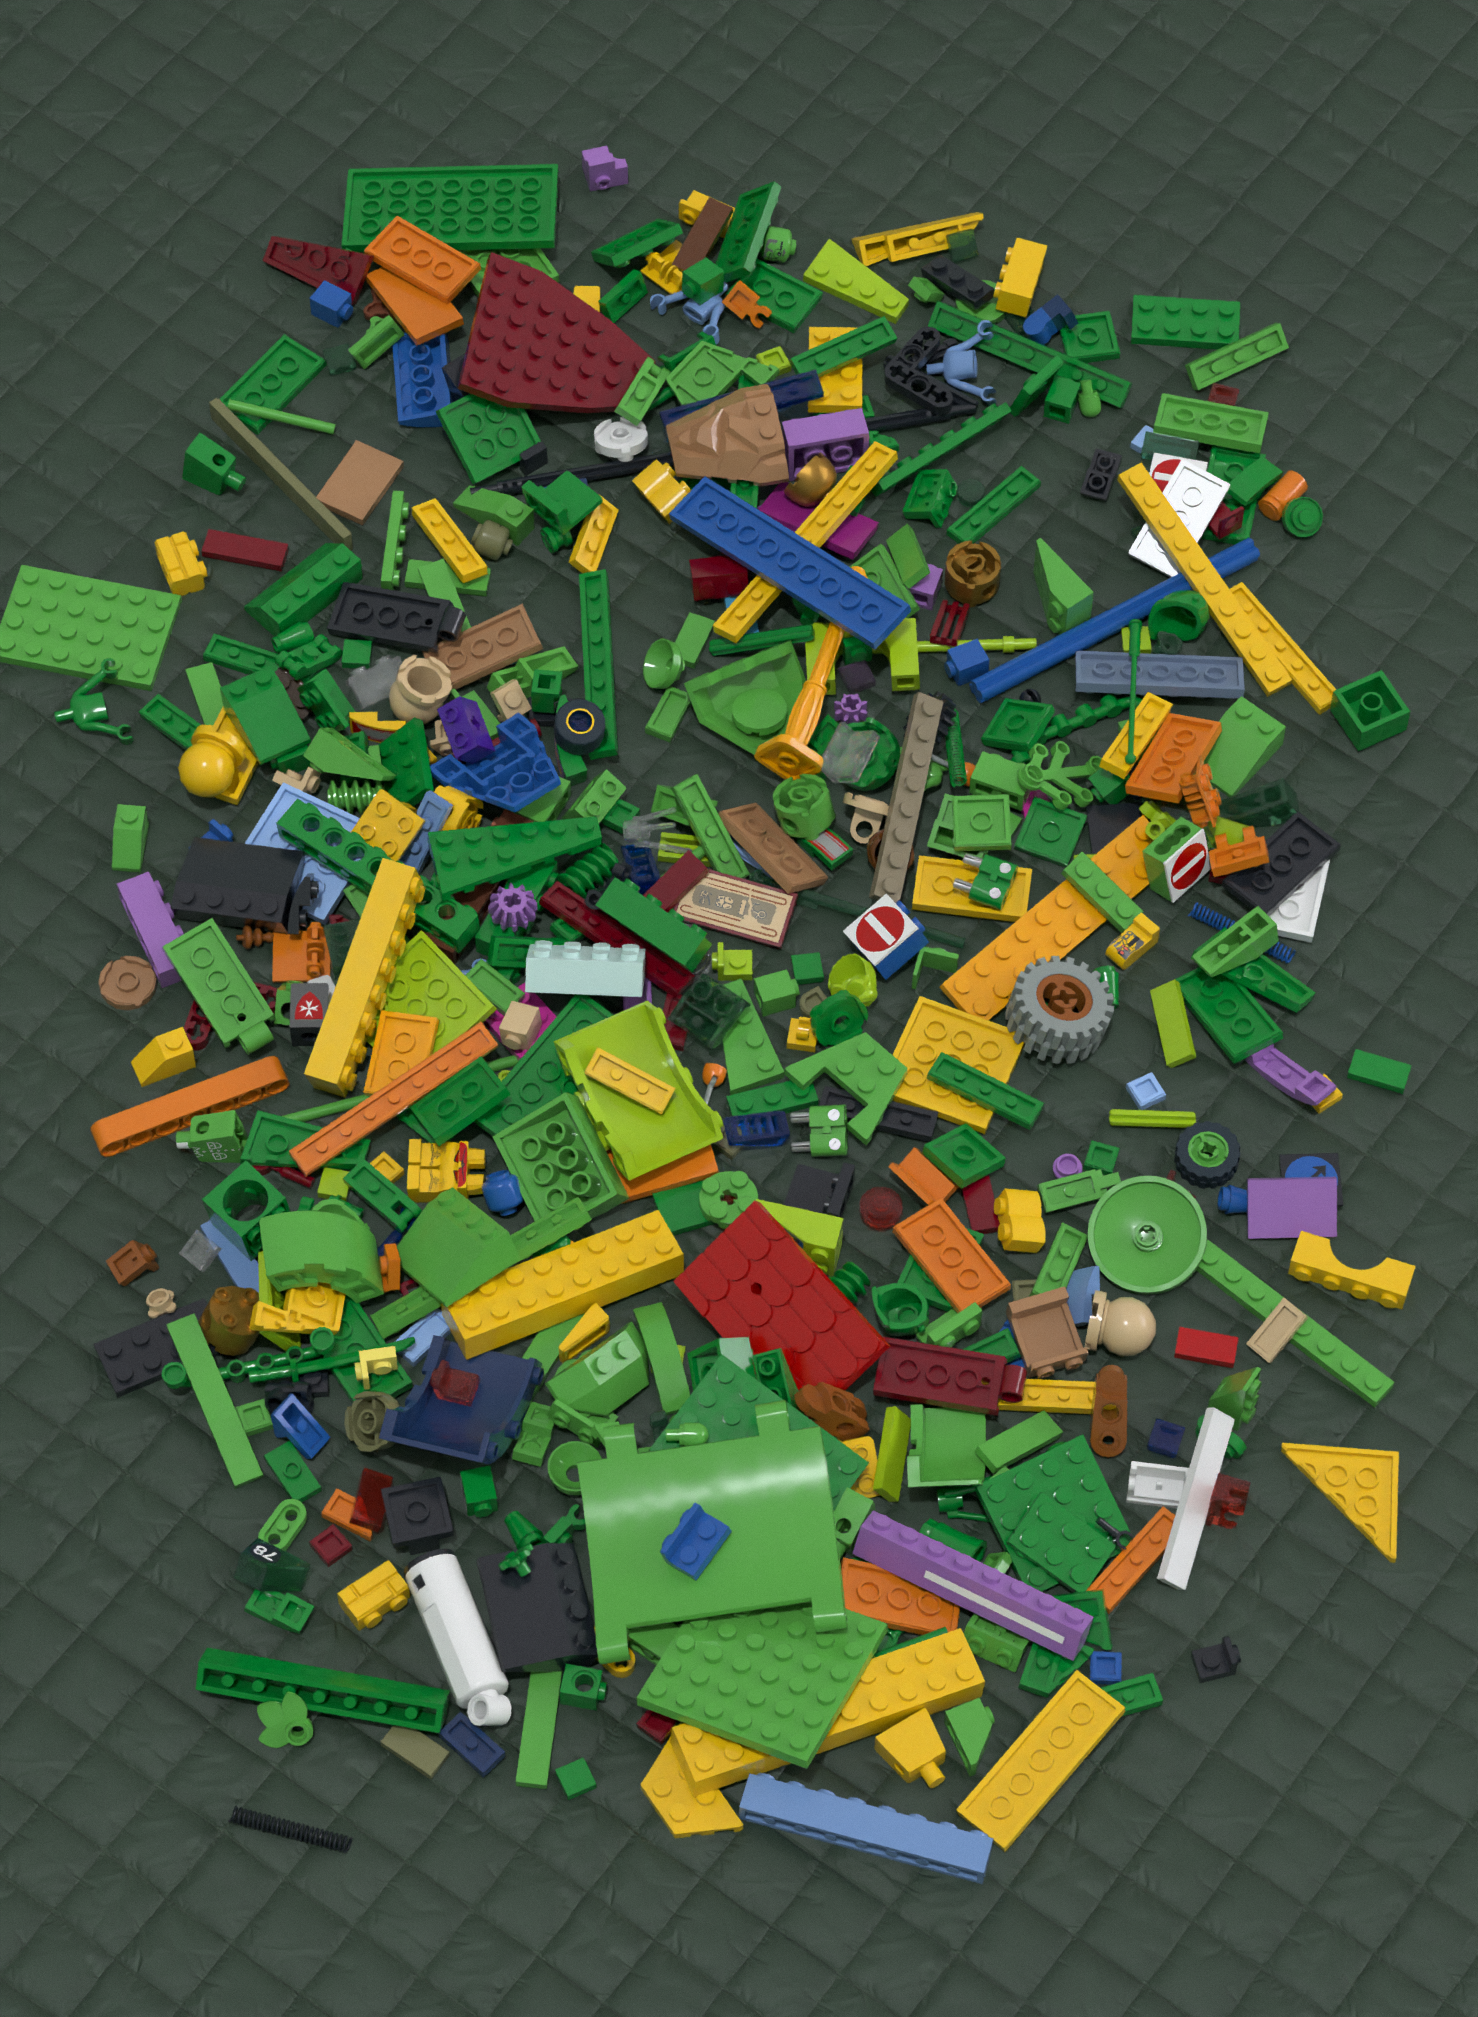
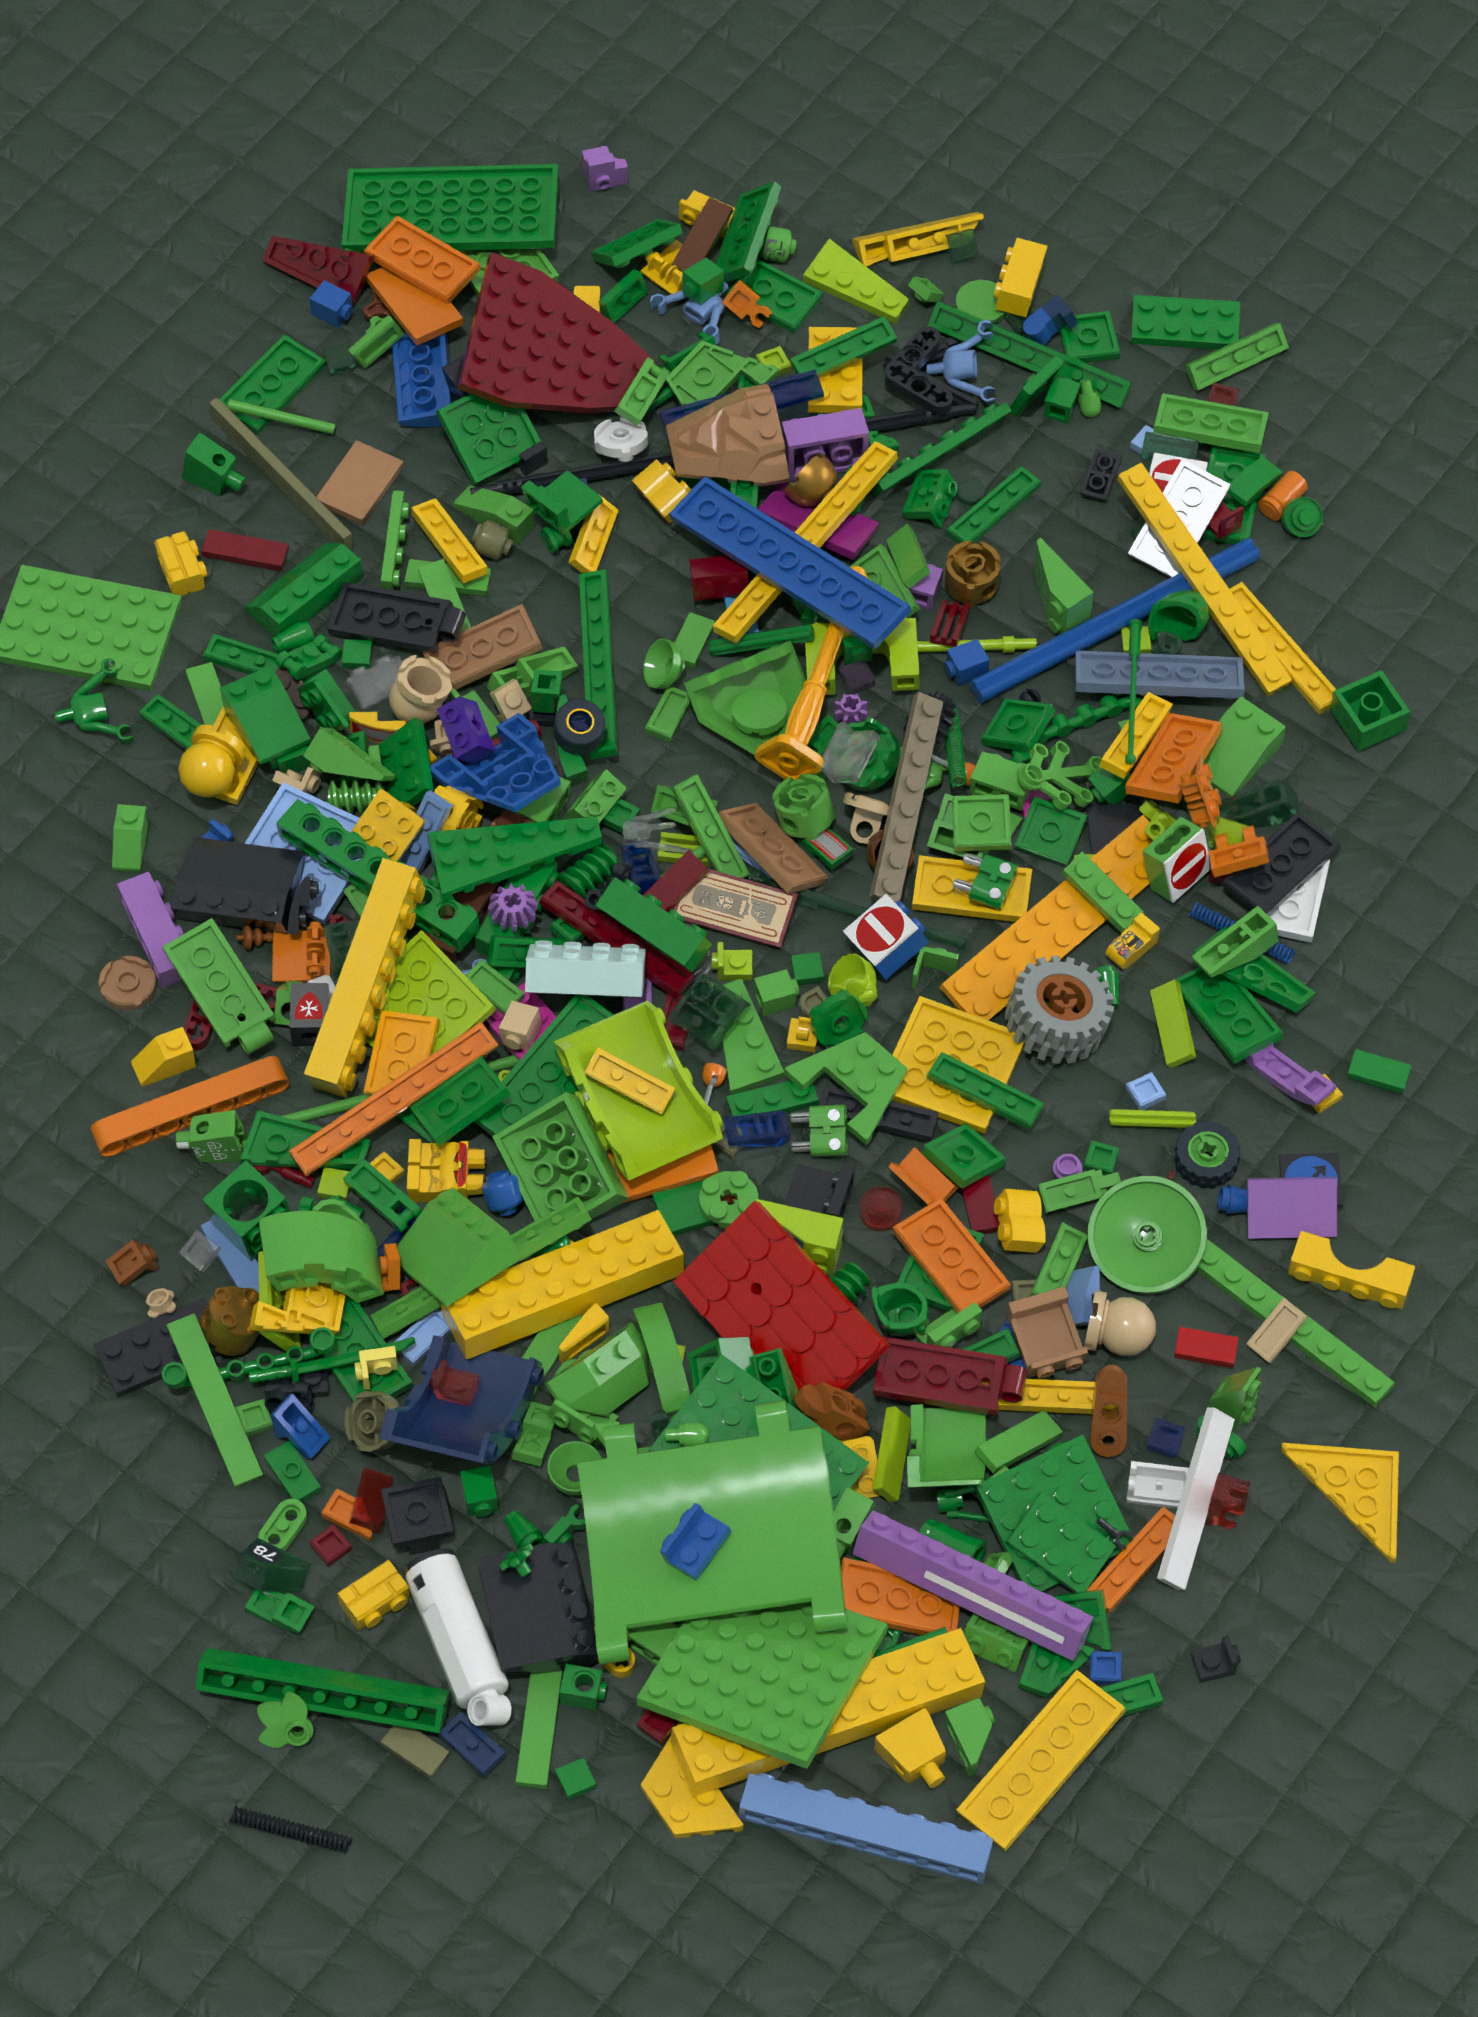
black plate [921,254,994,310] -> none

